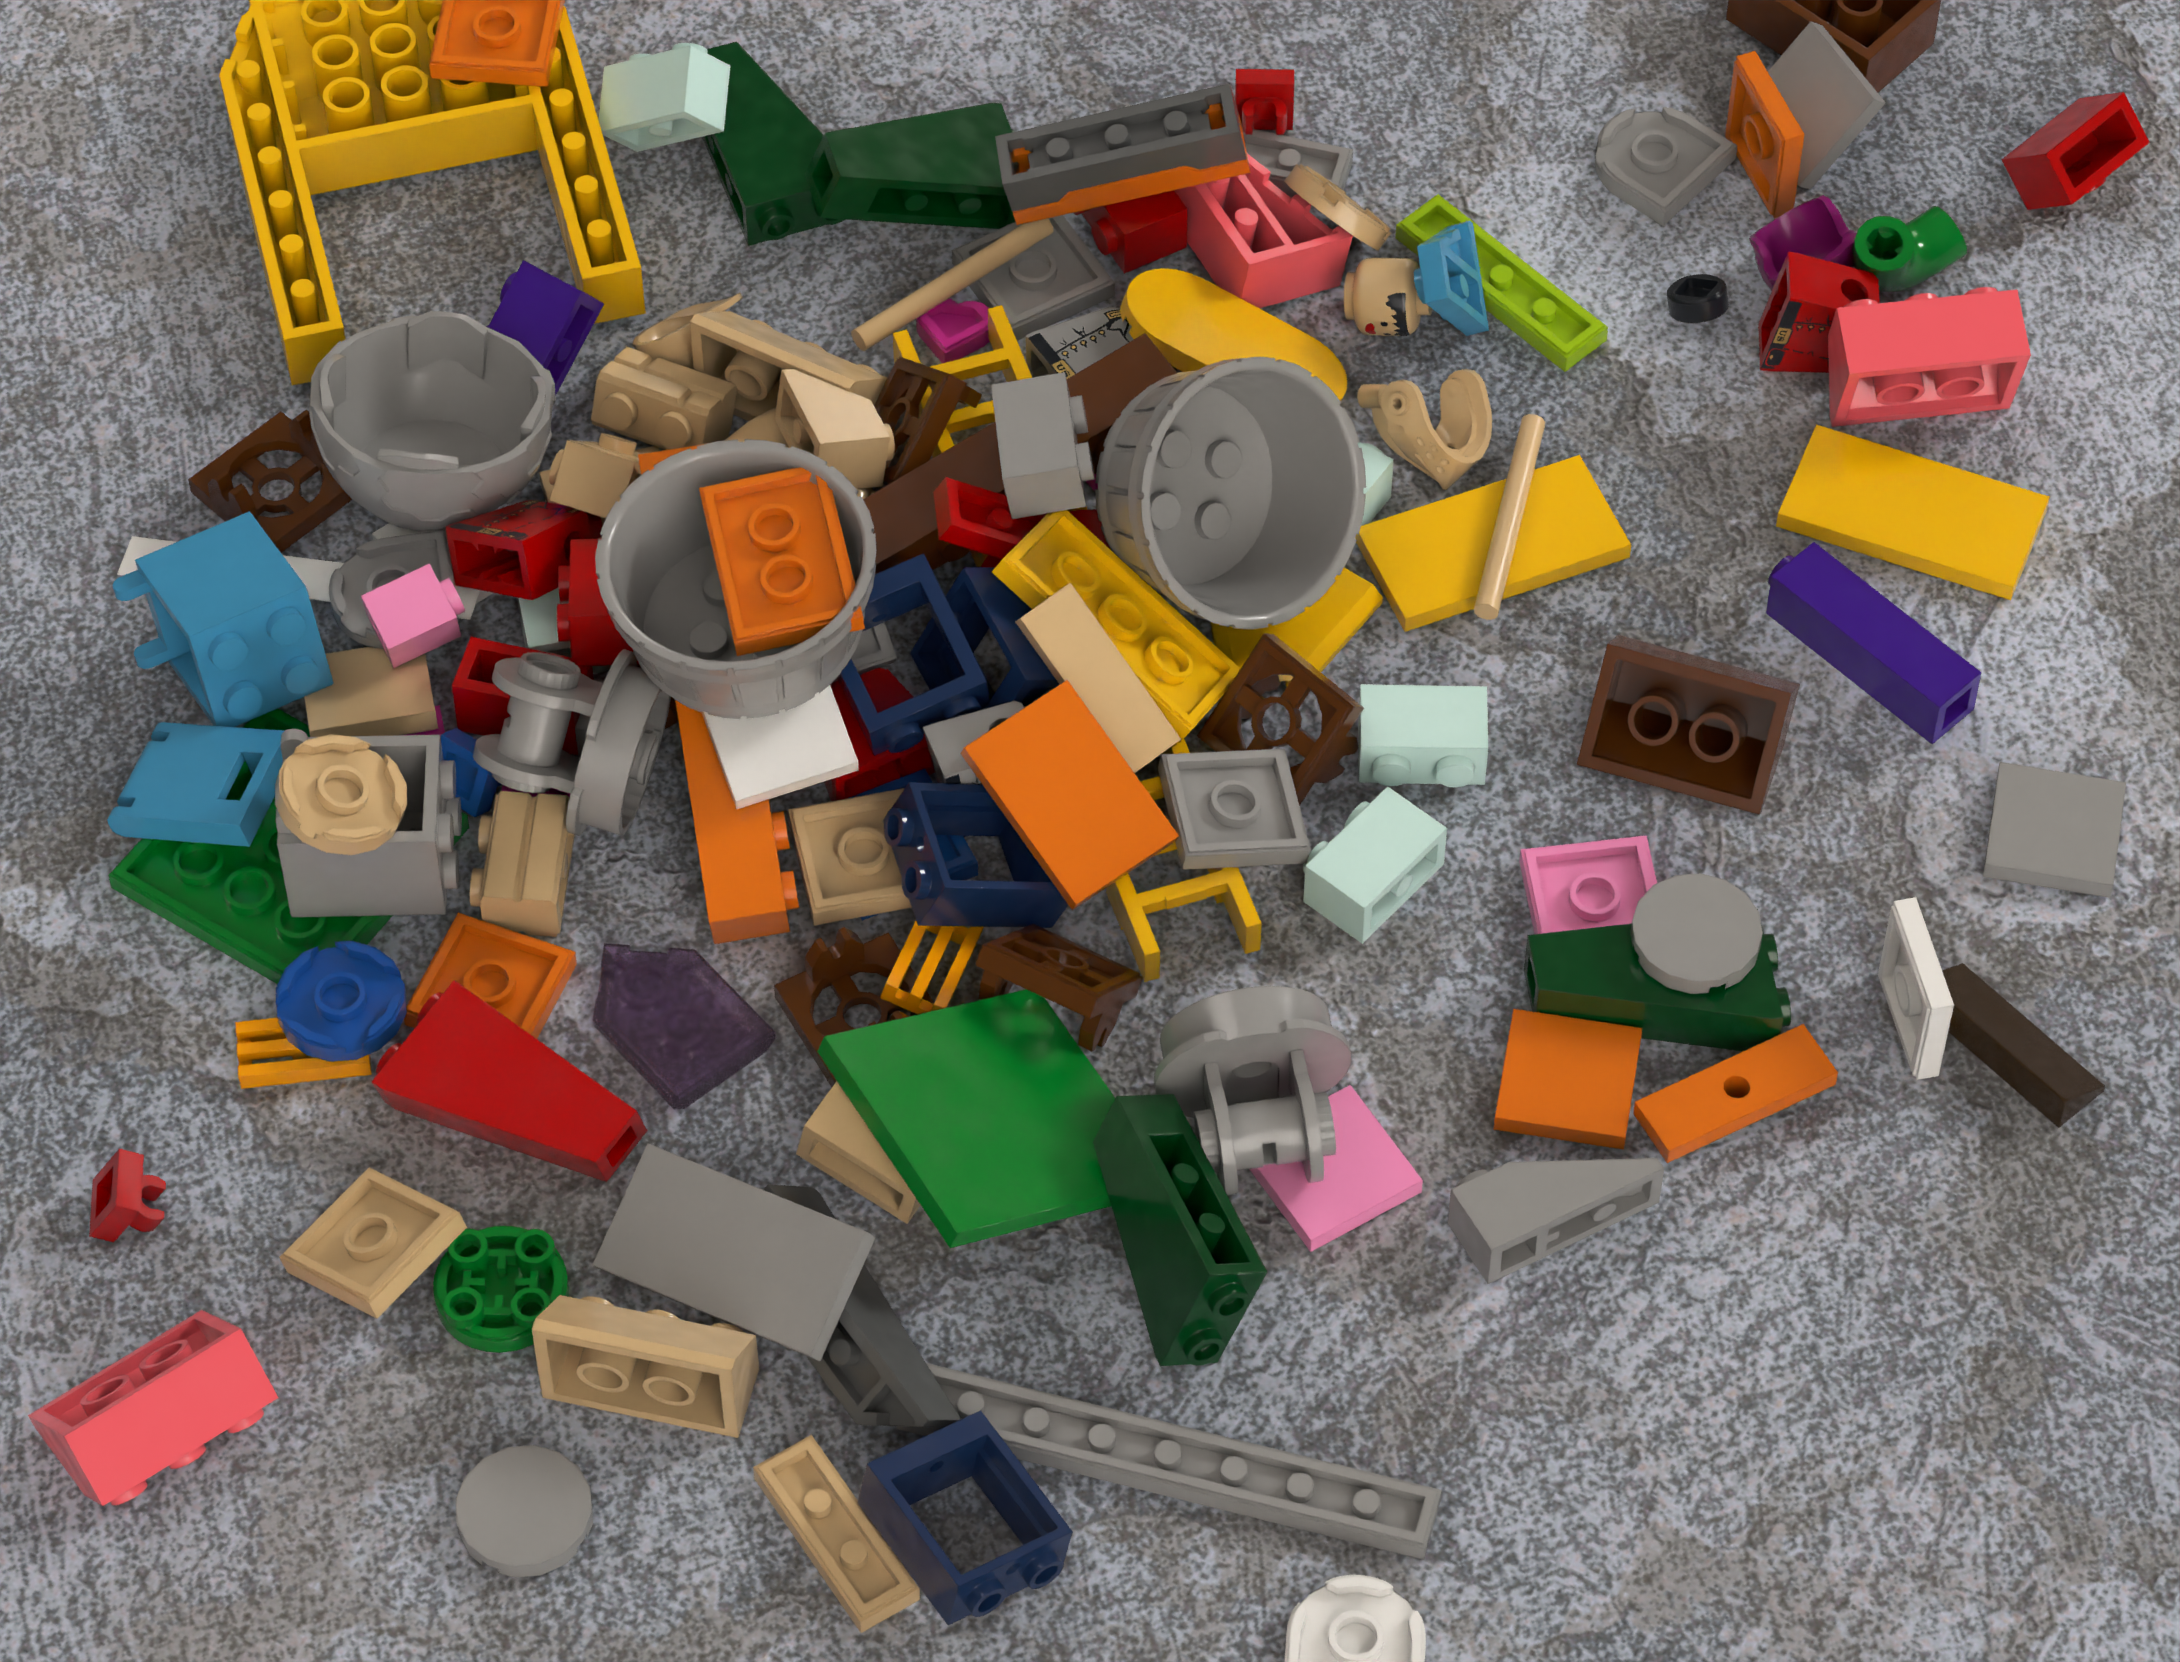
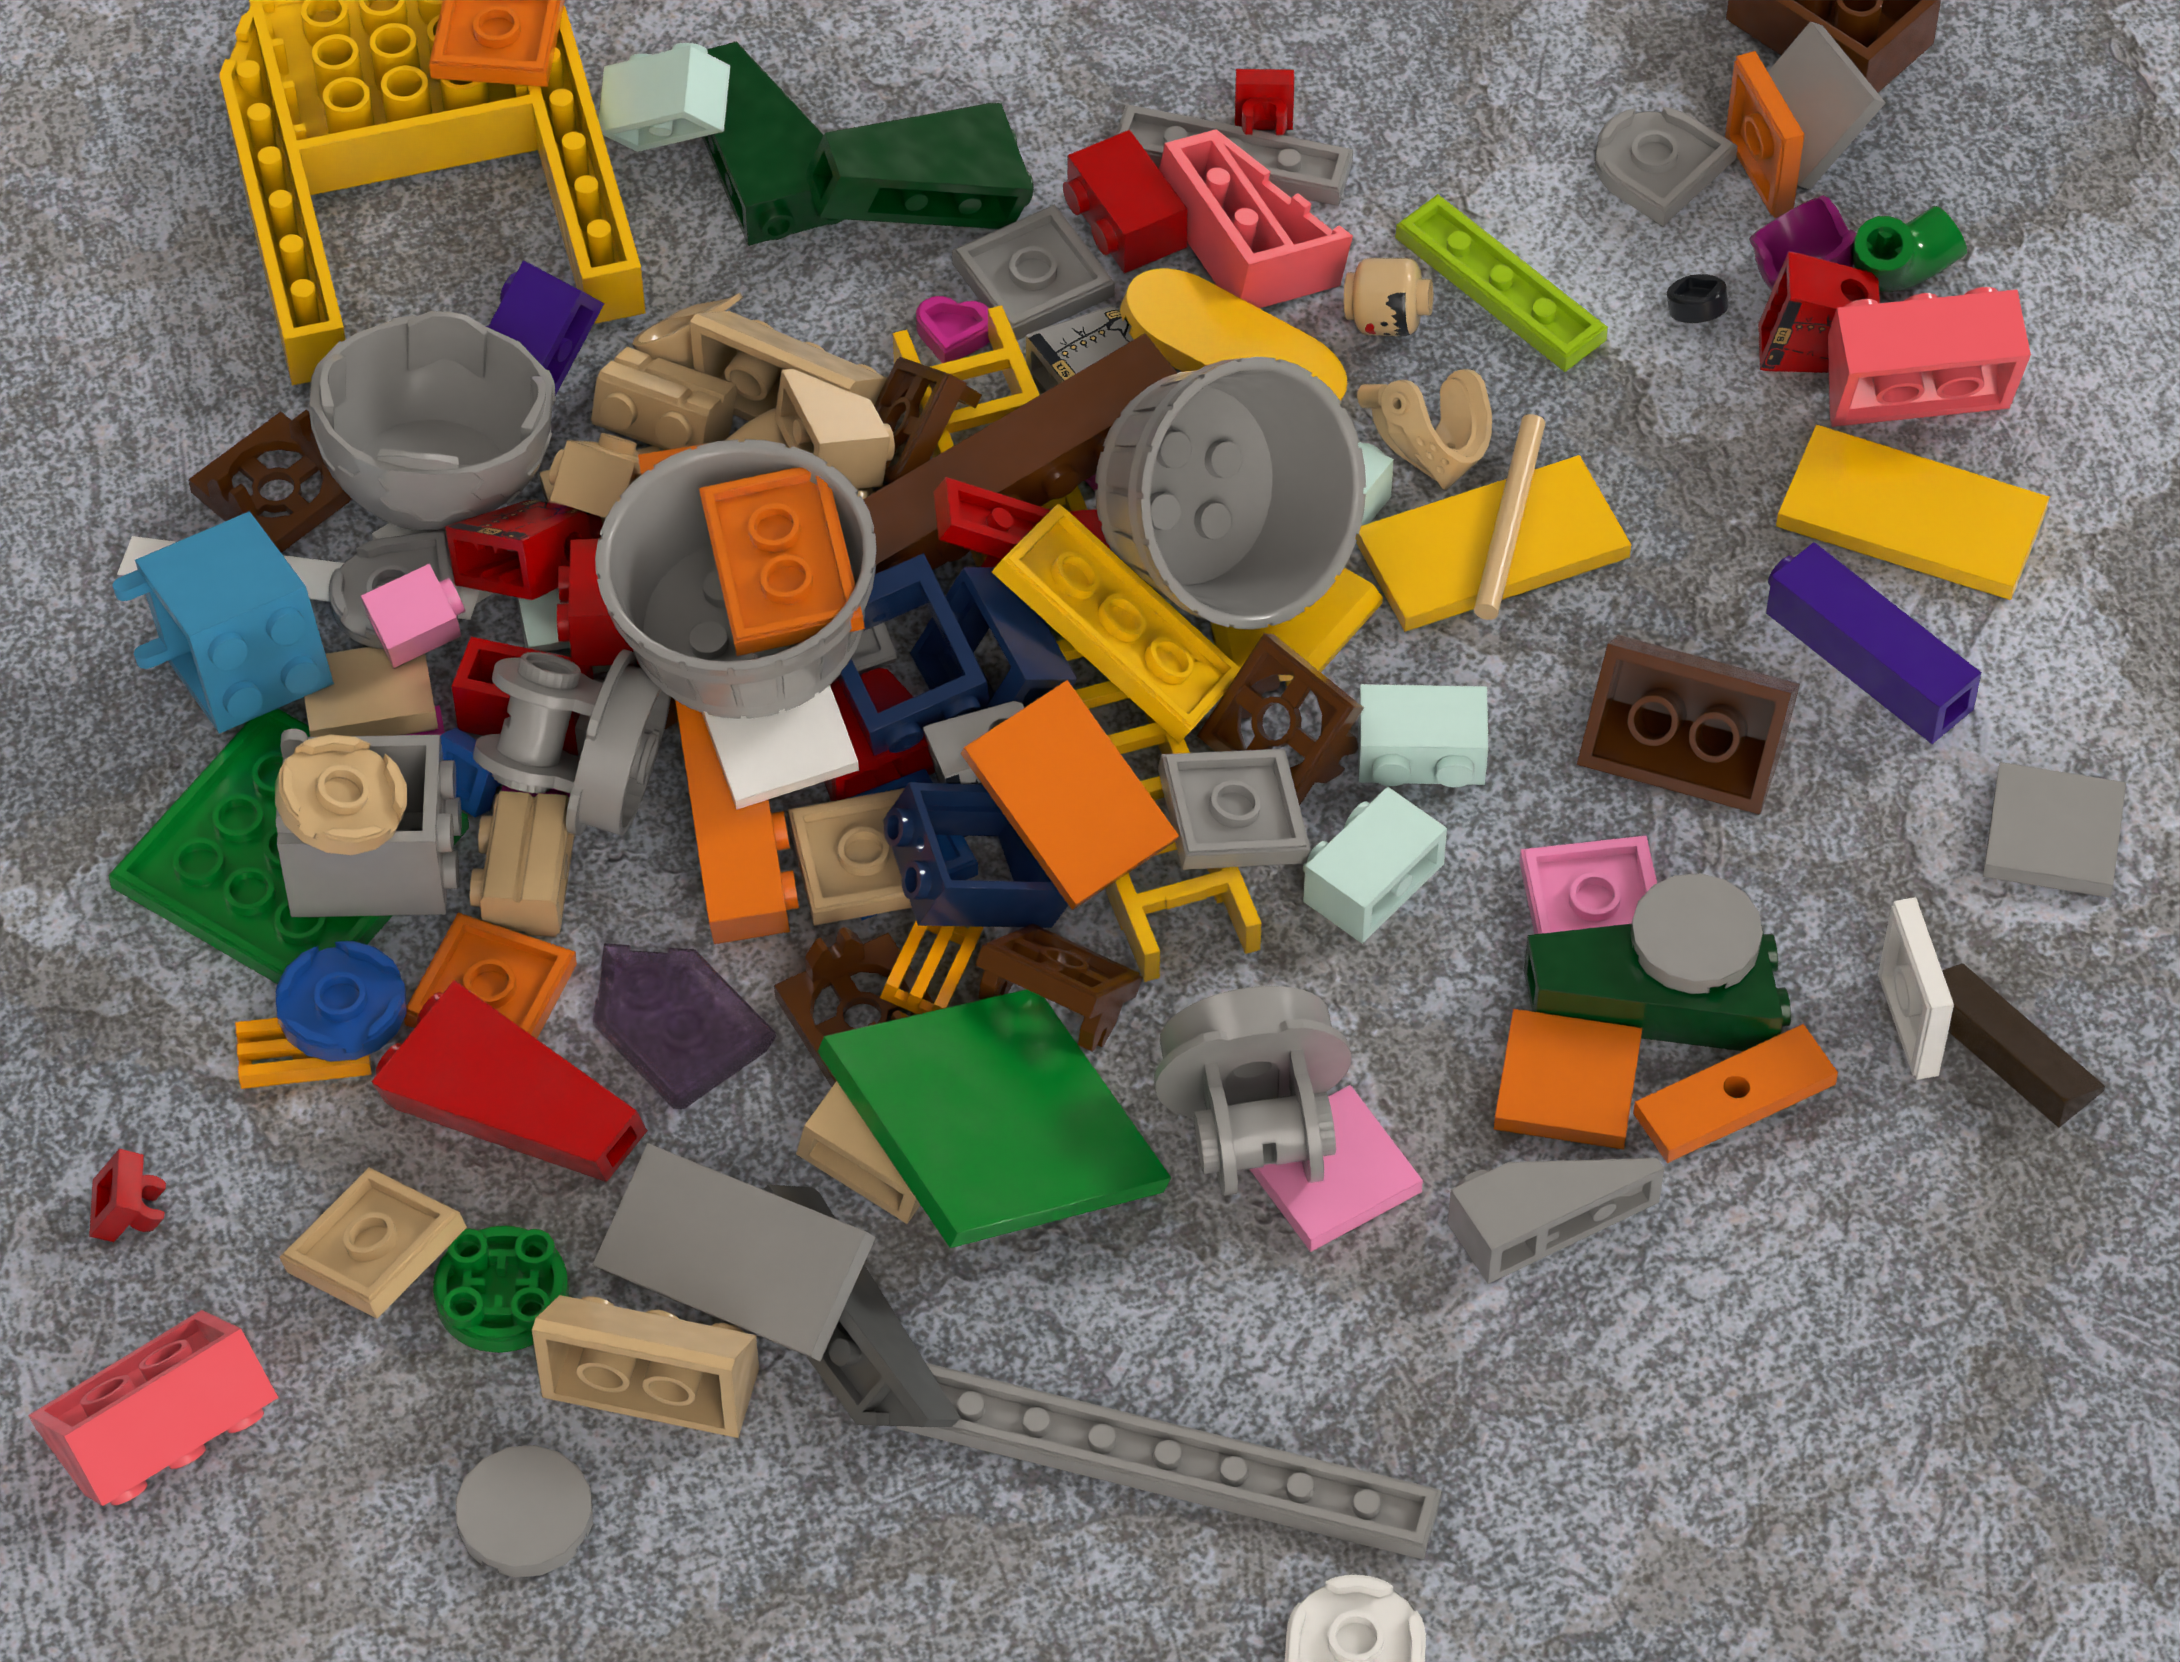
dark azure container [107,722,284,847] -> none
tan tile [753,1435,920,1633] -> none
tan bar [851,218,1053,351] -> none
dark blue window [857,1410,1073,1625] -> none
light grey brick [991,372,1094,519] -> none
dark grey piece [995,83,1251,225] -> none
tan tile [1015,583,1181,773] -> none
dark green slope [1093,1094,1267,1366] -> none
tan tile [1284,164,1391,251] -> none
dark azure wing [1414,221,1489,336] -> none
red brick [2001,92,2150,210] -> none

